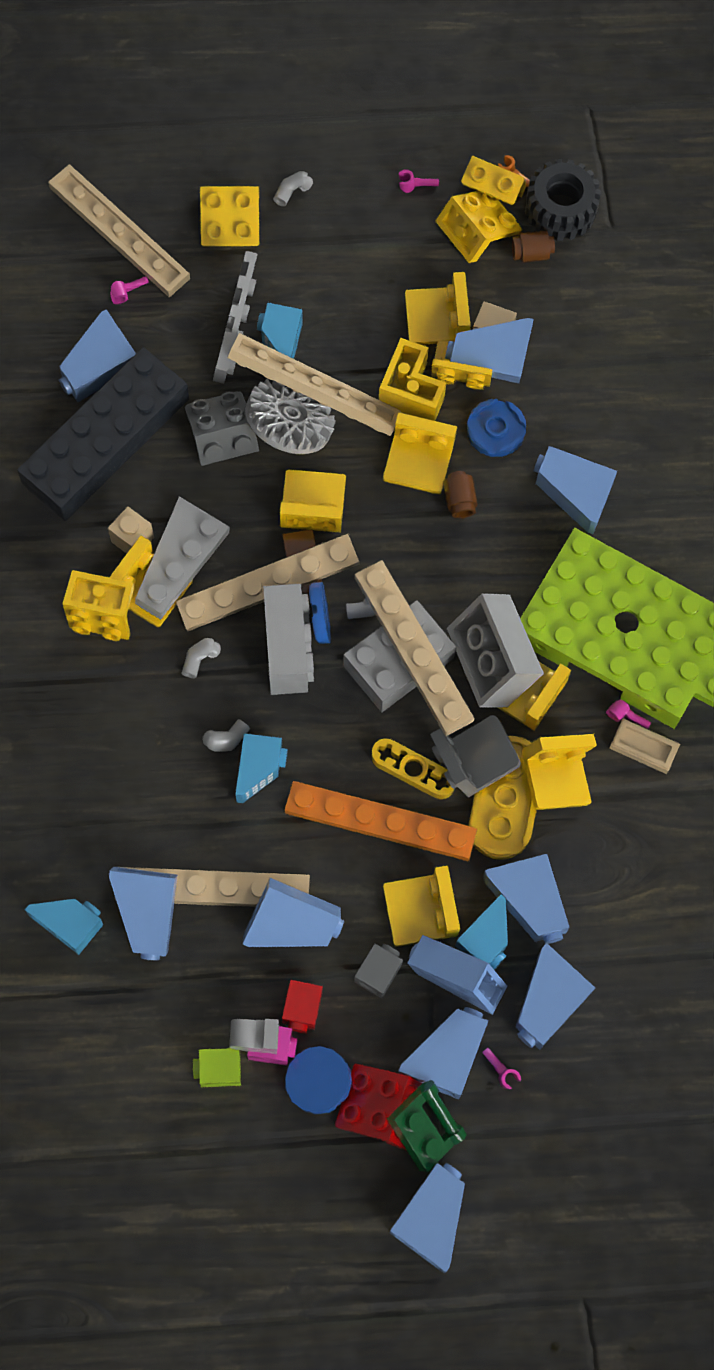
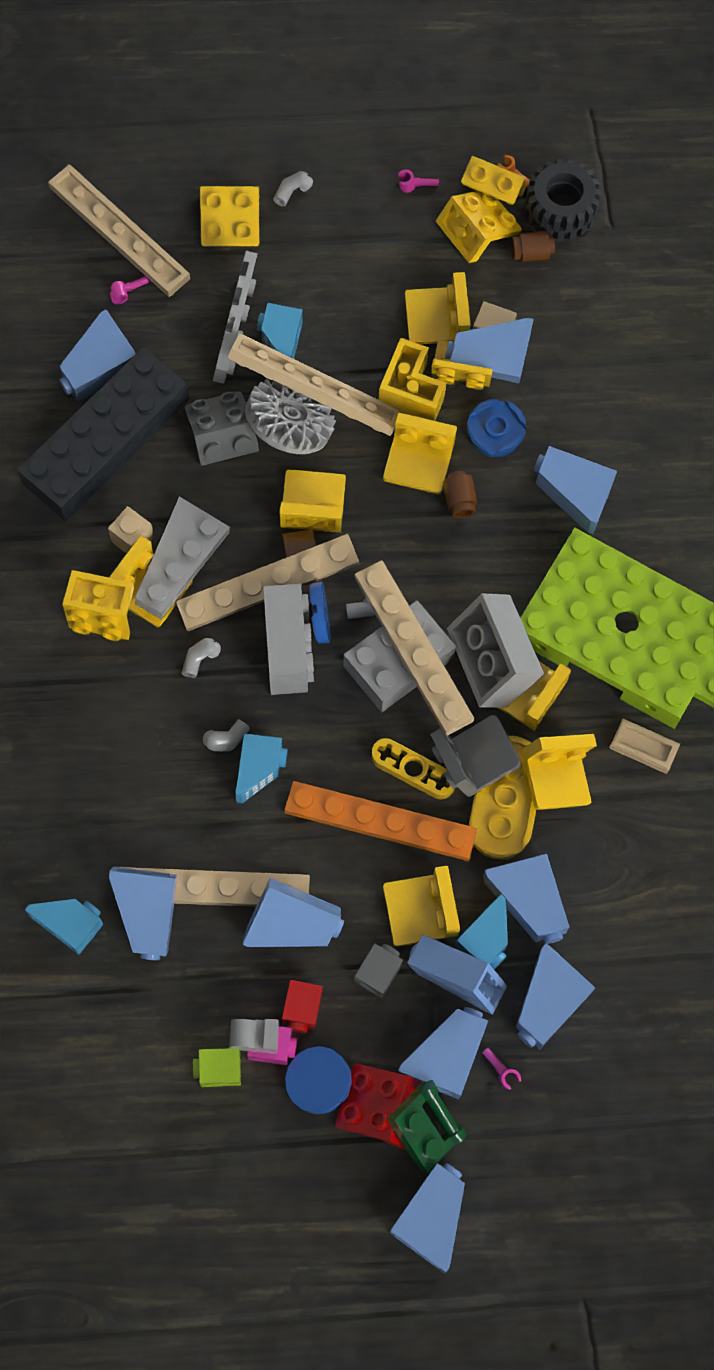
dark pink hand [606,700,651,729] -> none

